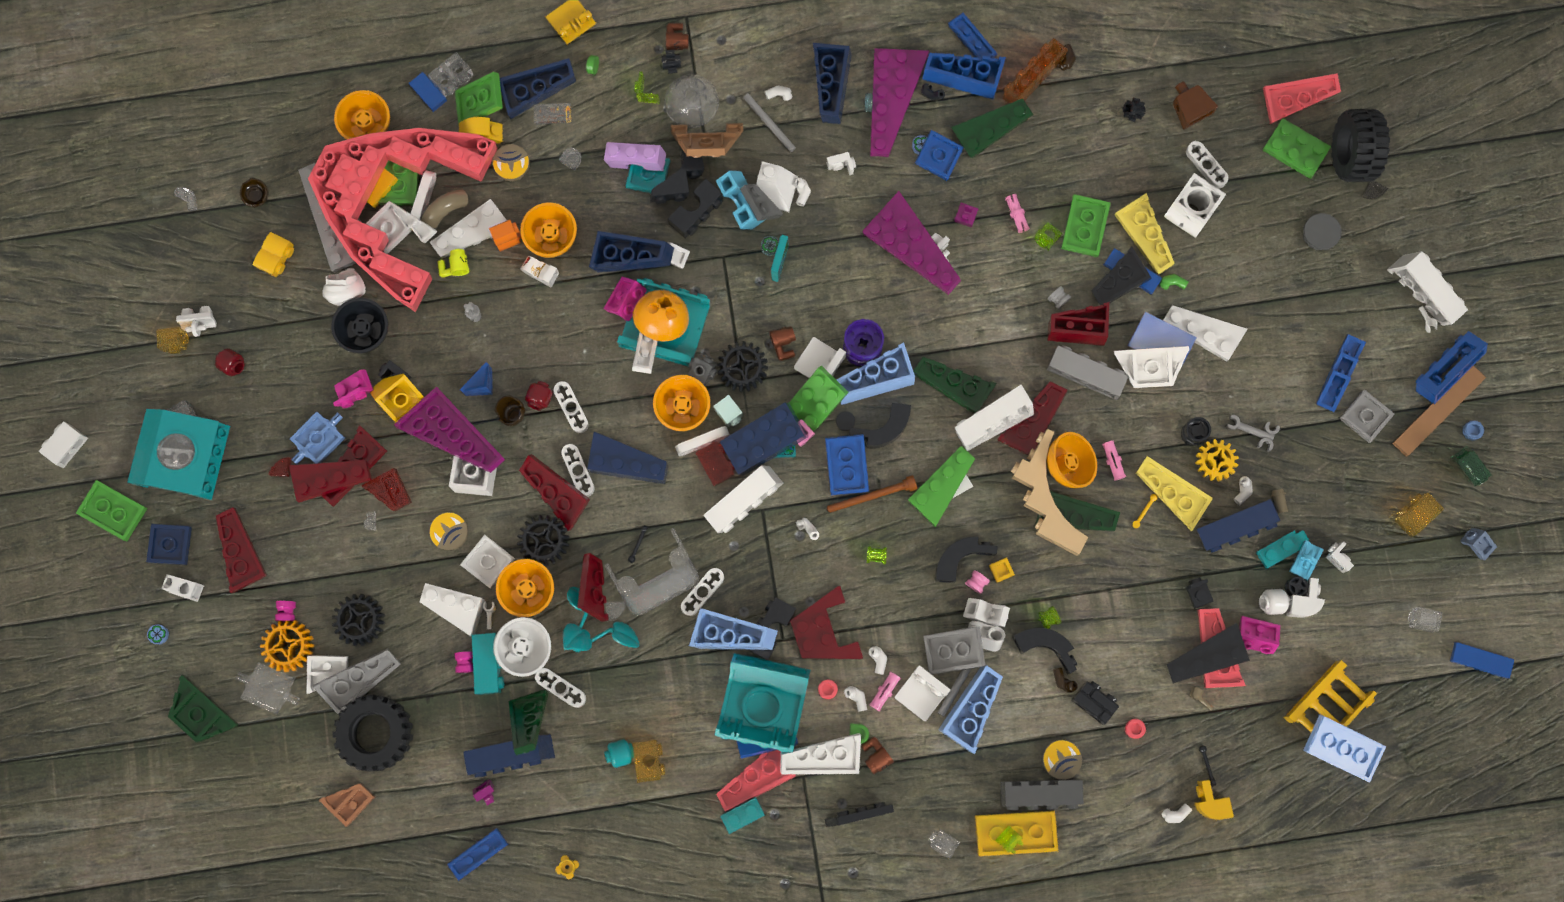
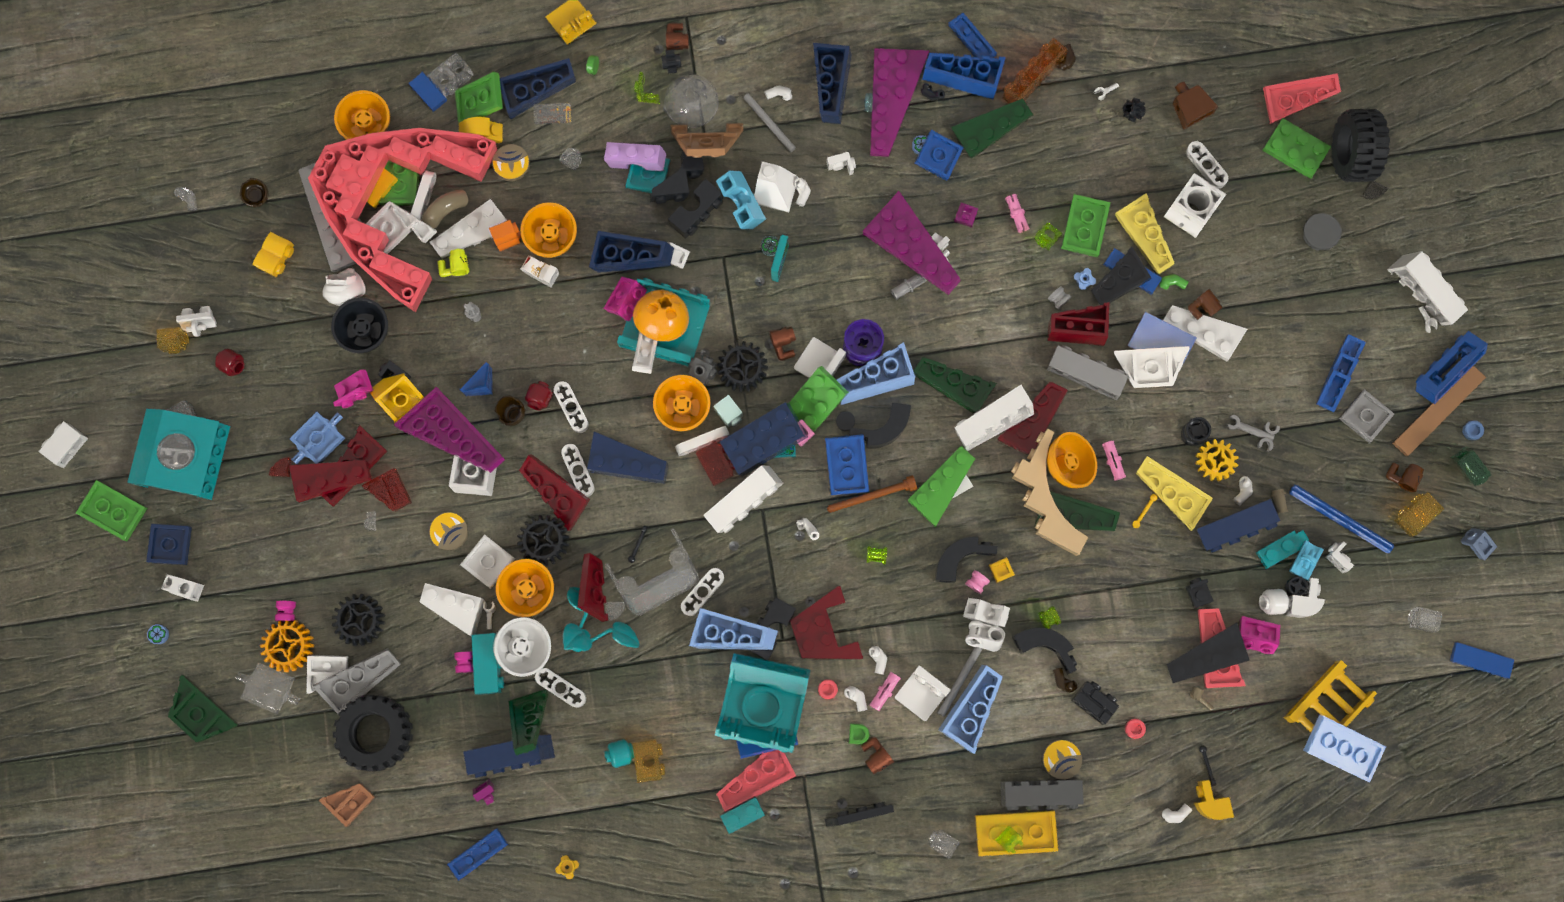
dark red wing [216,507,267,593] -> none
dark grey wing [740,184,783,221] -> none
white wing [780,733,861,774] -> none
light grey tile [924,627,986,675] -> none
none -> light grey axle [890,274,927,300]
none -> light blue plate [1074,268,1096,290]
none -> white hand [1095,83,1119,100]
none -> reddish brown piece [1188,289,1223,320]
none -> blue axle [1289,485,1394,553]
none -> reddish brown piece [1386,463,1424,492]

